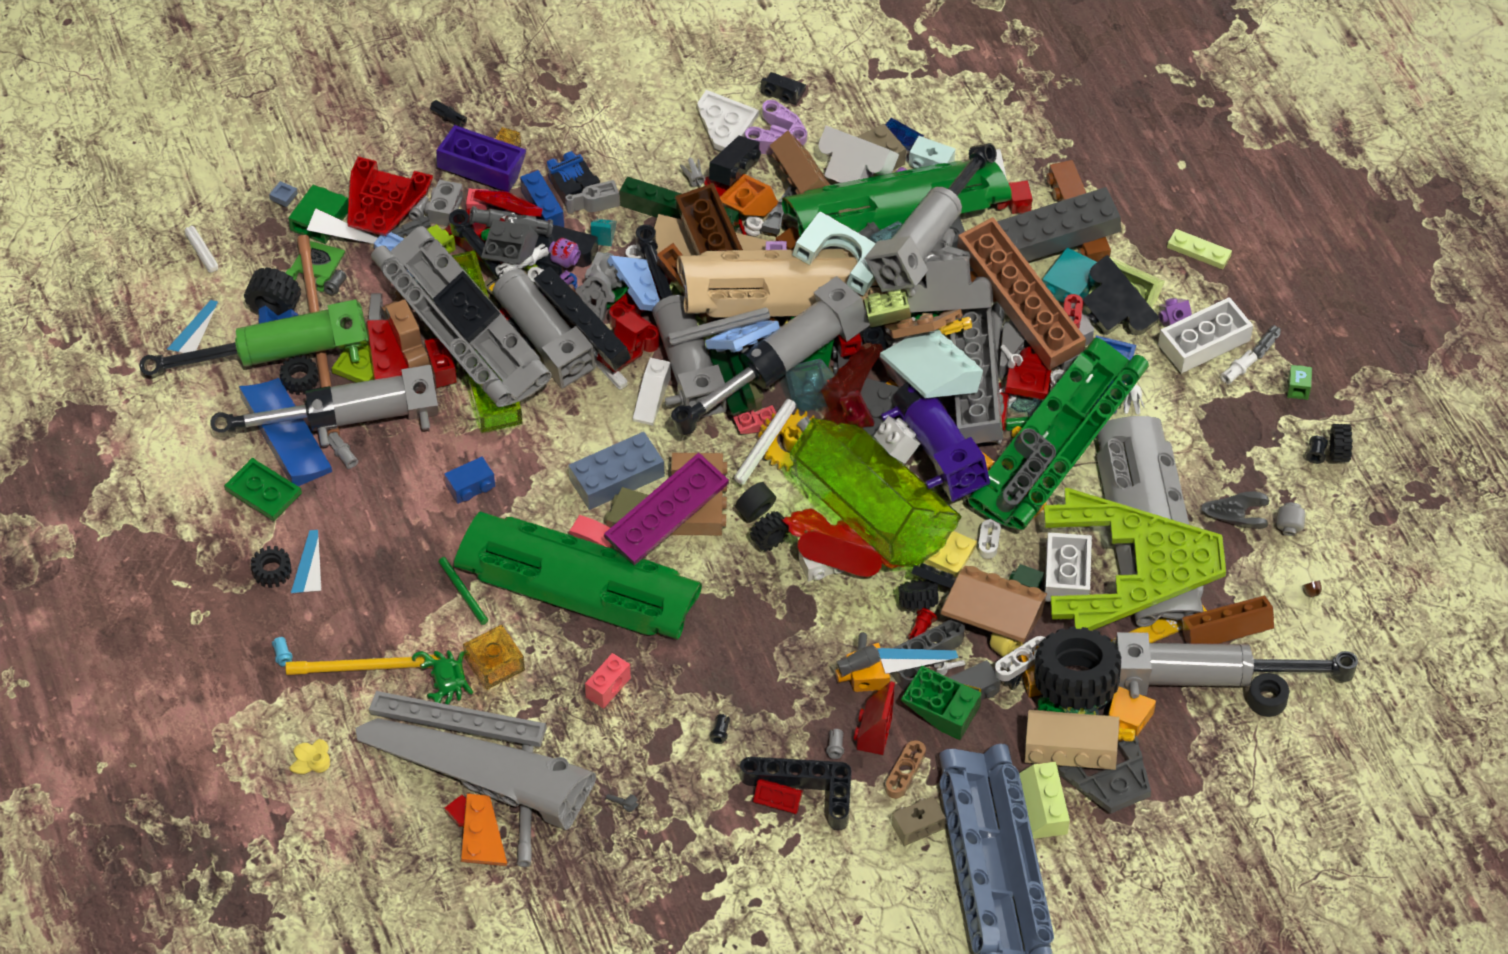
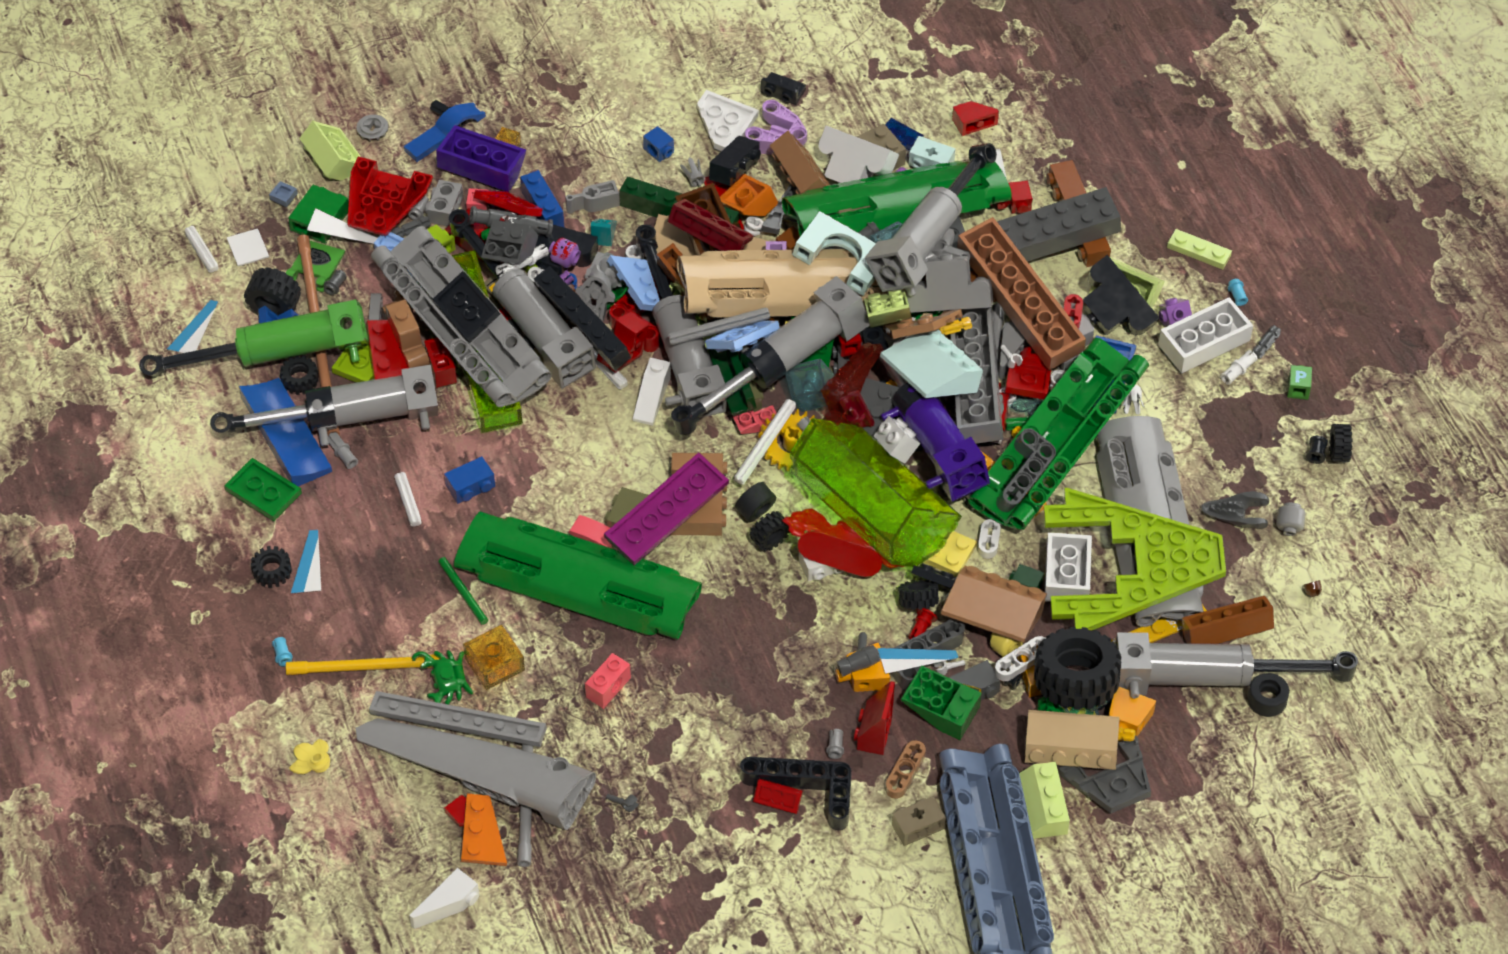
hips [547,151,600,206] -> none
sand blue brick [568,432,665,510] -> none
black pin [710,714,730,744] -> none
teal brick [1042,247,1097,304] -> none
none -> white window [227,228,269,266]
none -> yellowish green slope [299,121,361,181]
none -> light grey gear [357,115,388,141]
none -> white axle [394,472,422,527]
none -> blue piece [404,102,486,162]
none -> white slope [409,868,479,929]
none -> blue brick [643,126,674,162]
none -> dark red fence [667,199,754,251]
none -> red slope [952,101,999,136]
none -> medium azure pin [1228,279,1248,306]

